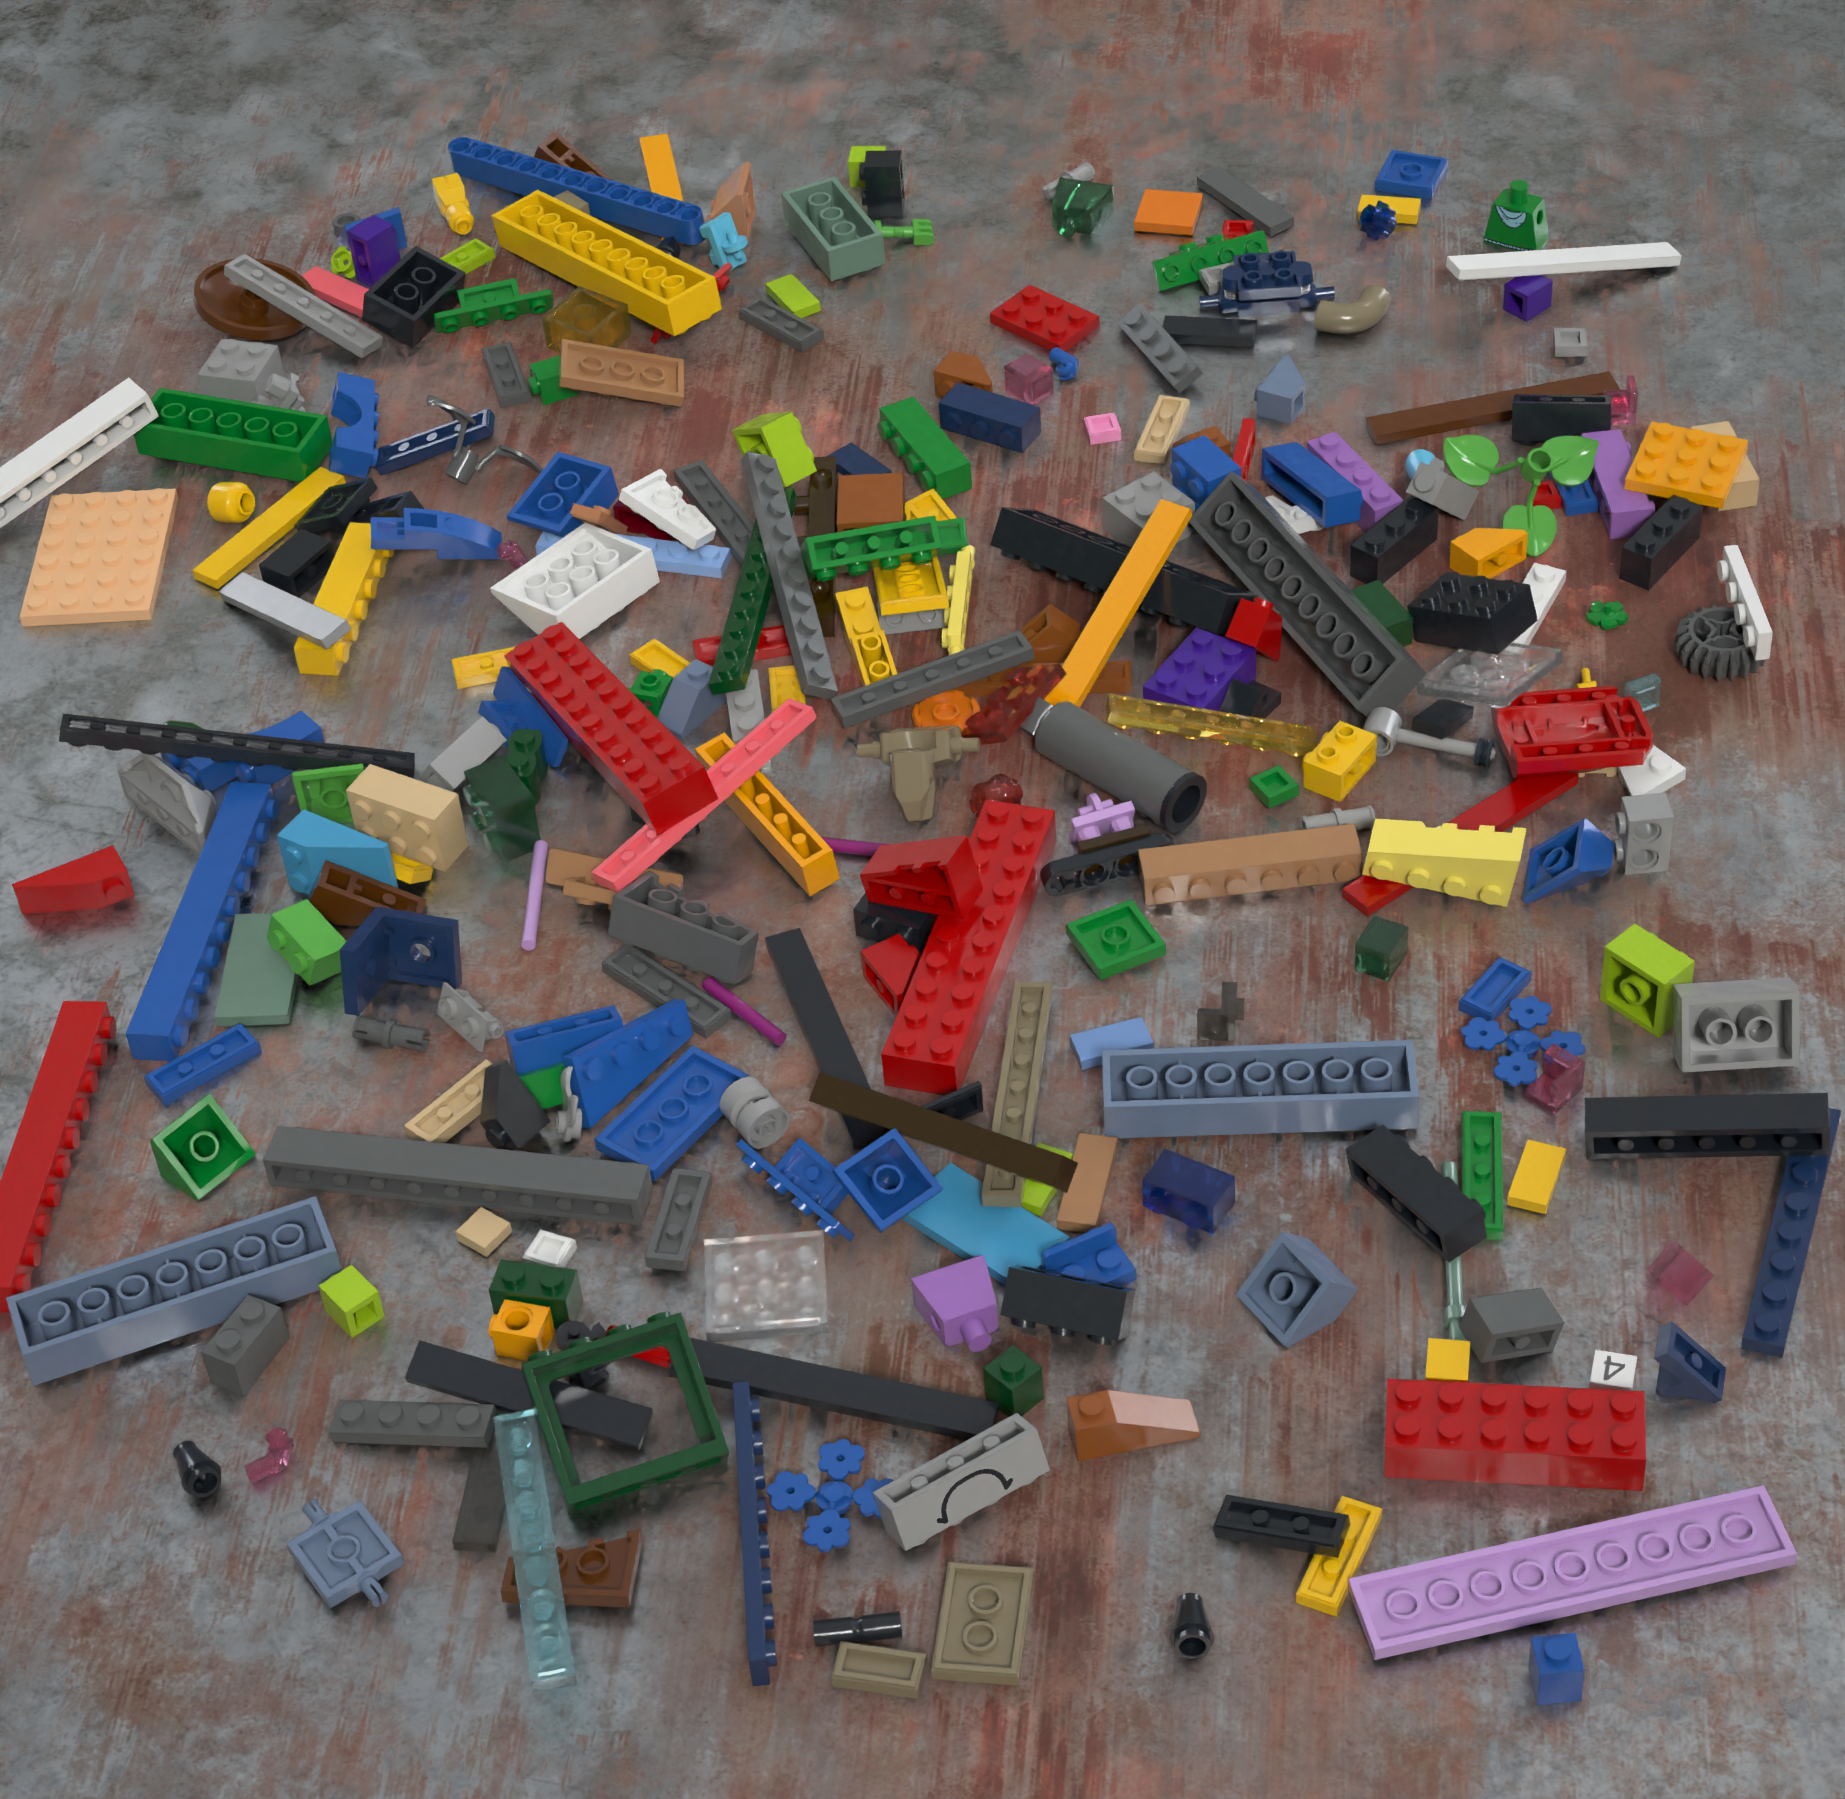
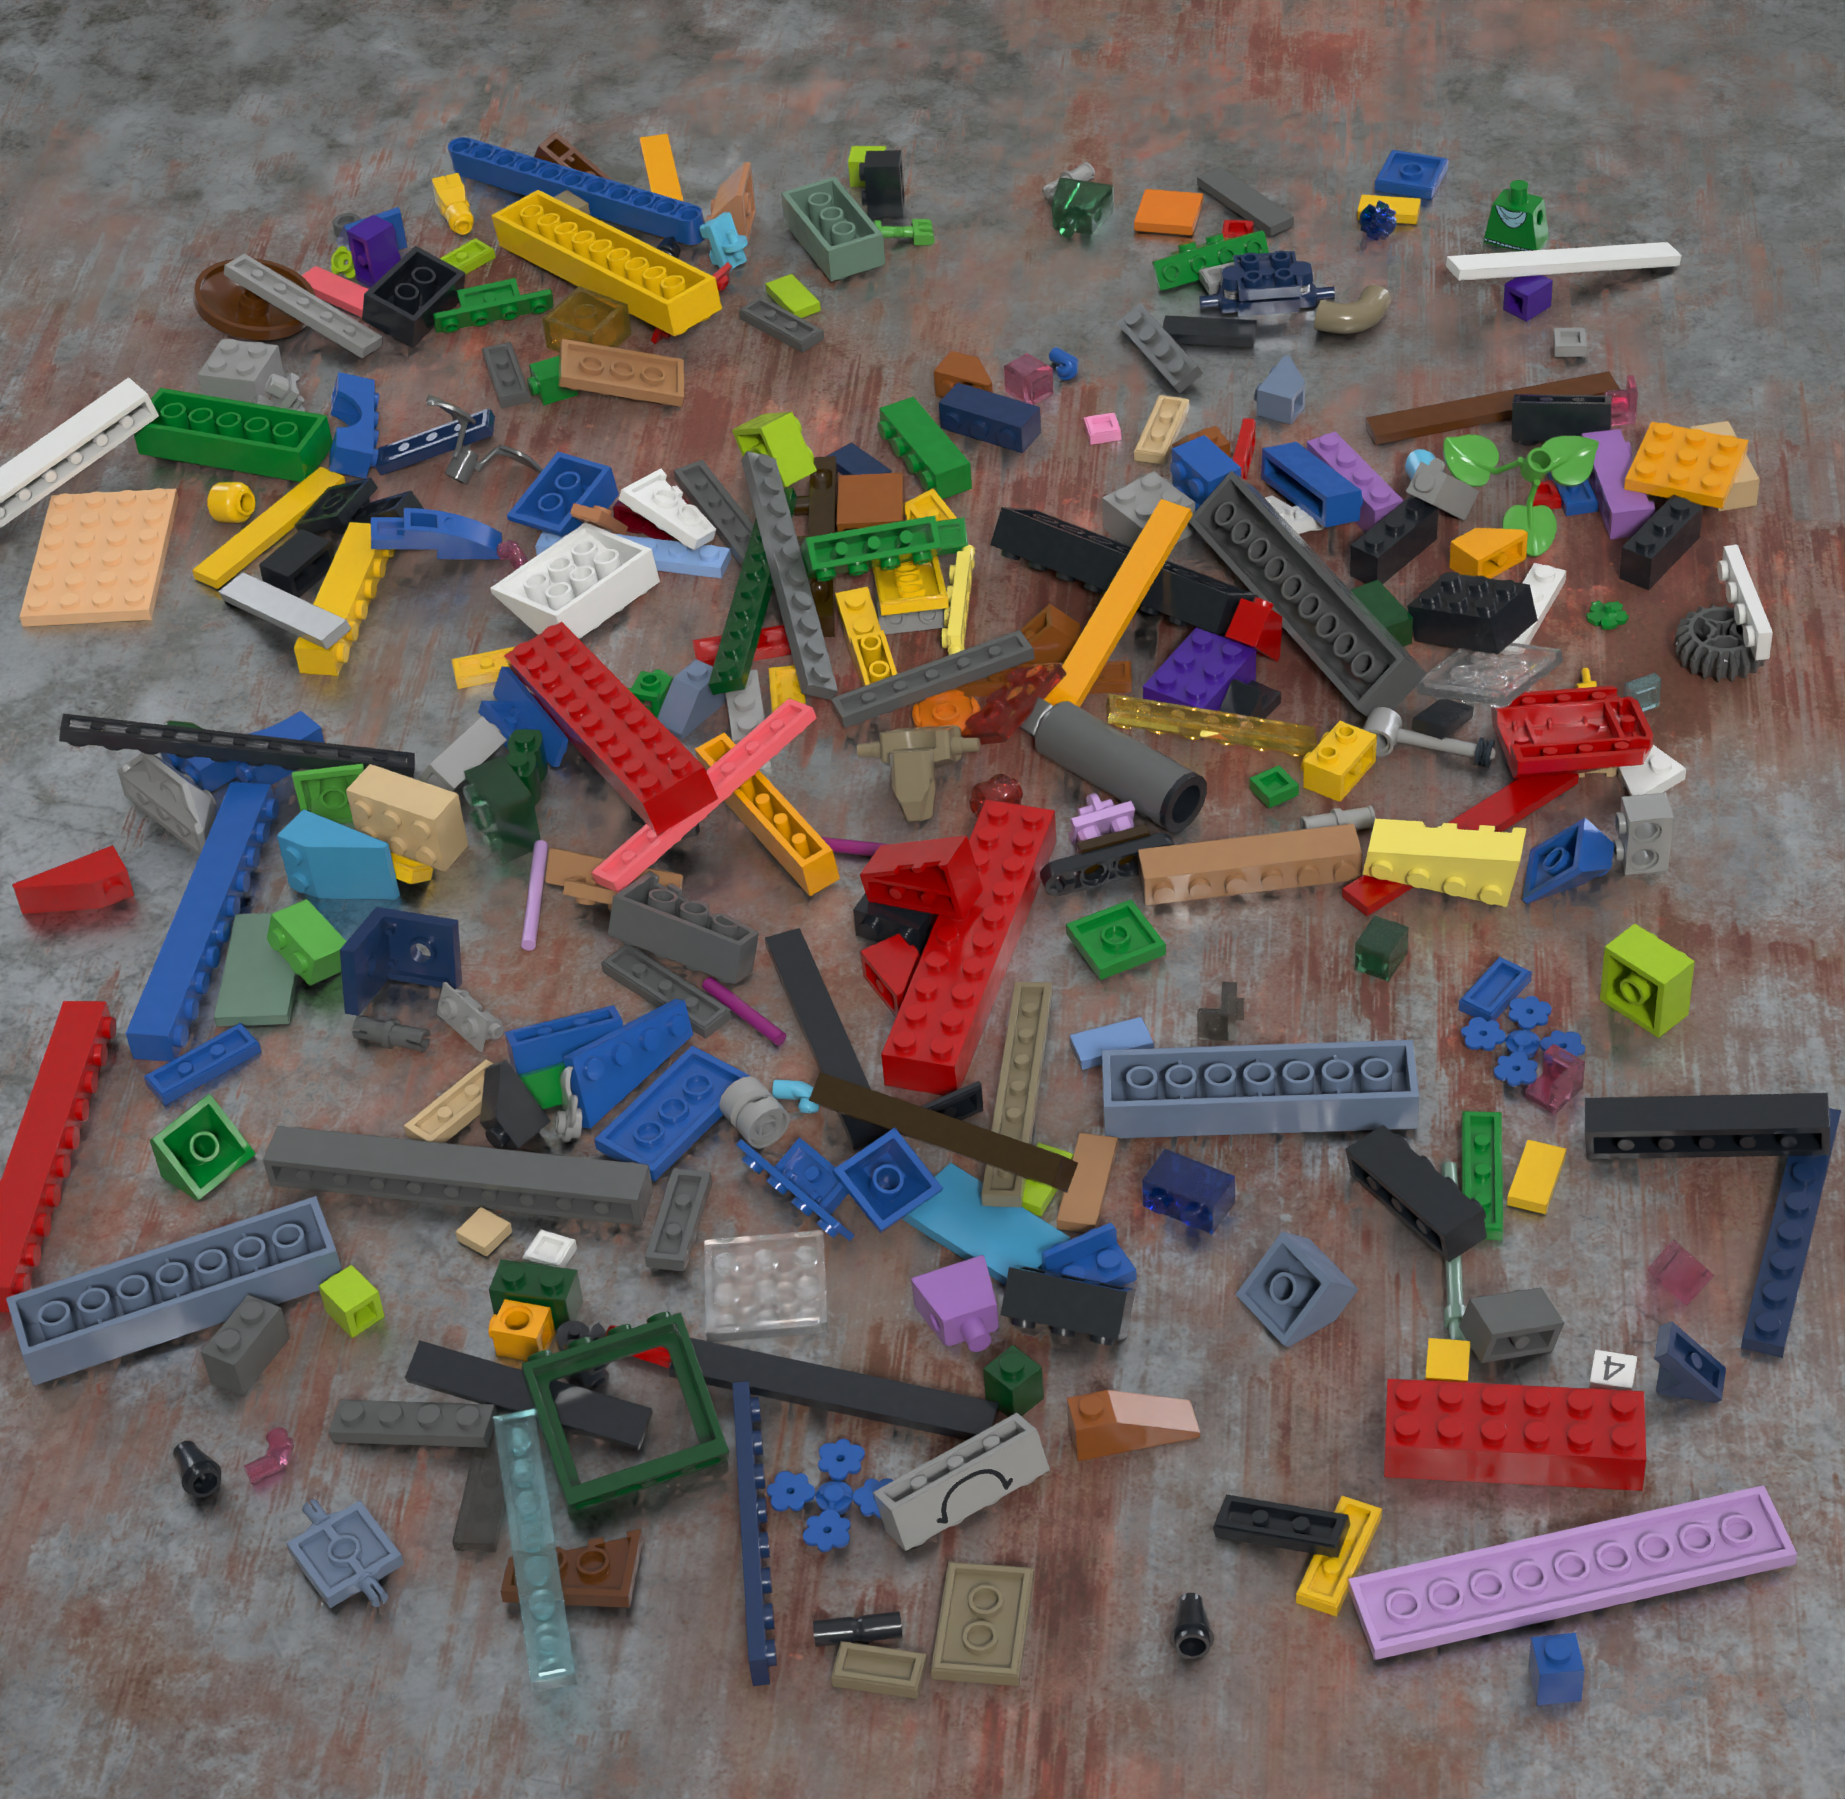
reddish brown slope [308,860,427,926] -> none
yellow tile [629,638,690,678] -> none
red plate [990,284,1100,352] -> none
light grey brick [1673,977,1800,1073] -> none
none -> medium azure arm [772,1080,819,1114]

